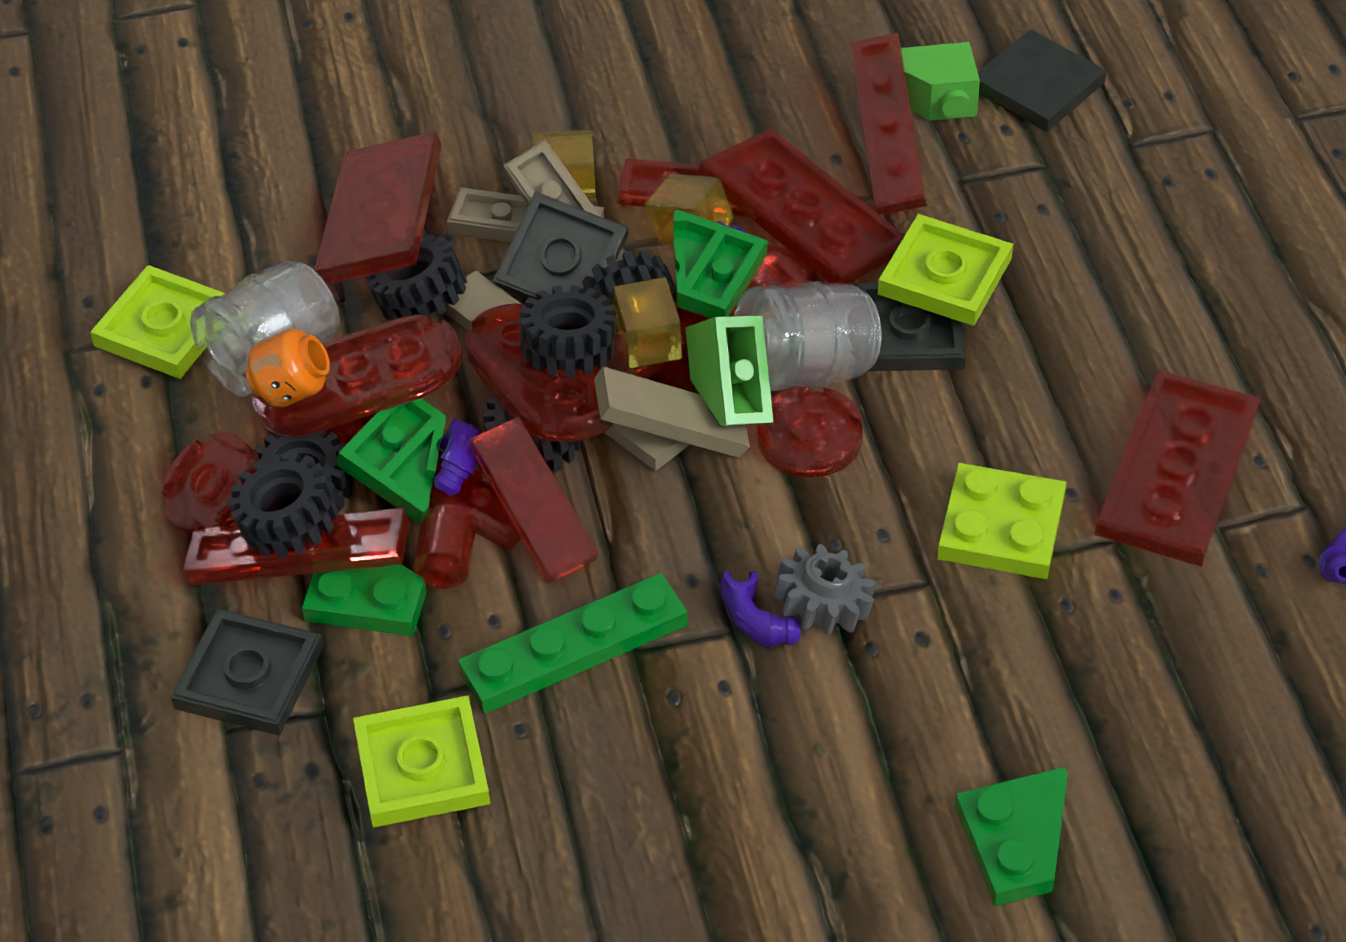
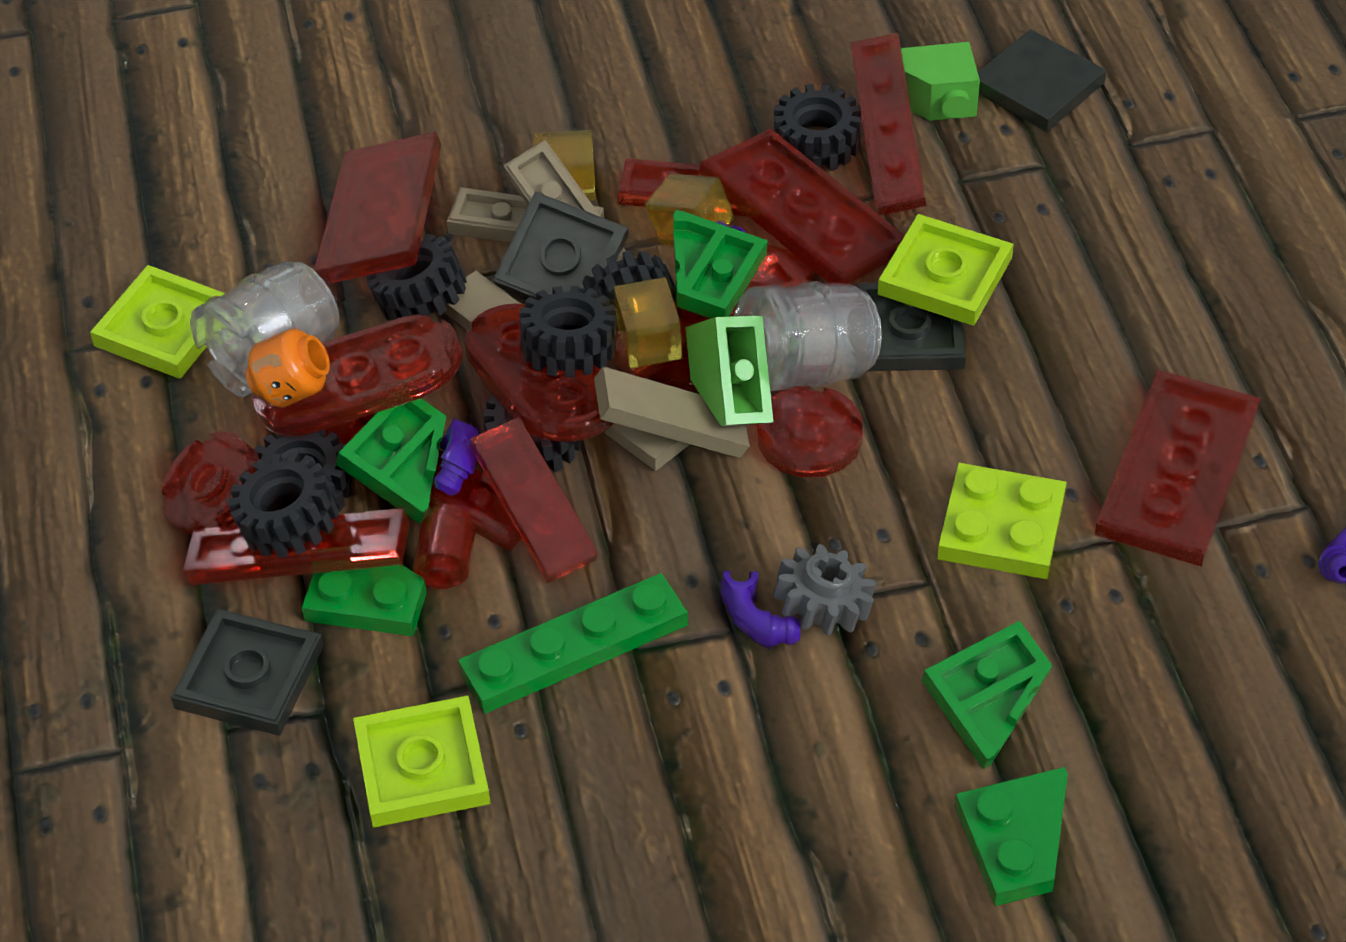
none -> black tyre [774,84,862,172]
none -> green wing [921,620,1052,769]

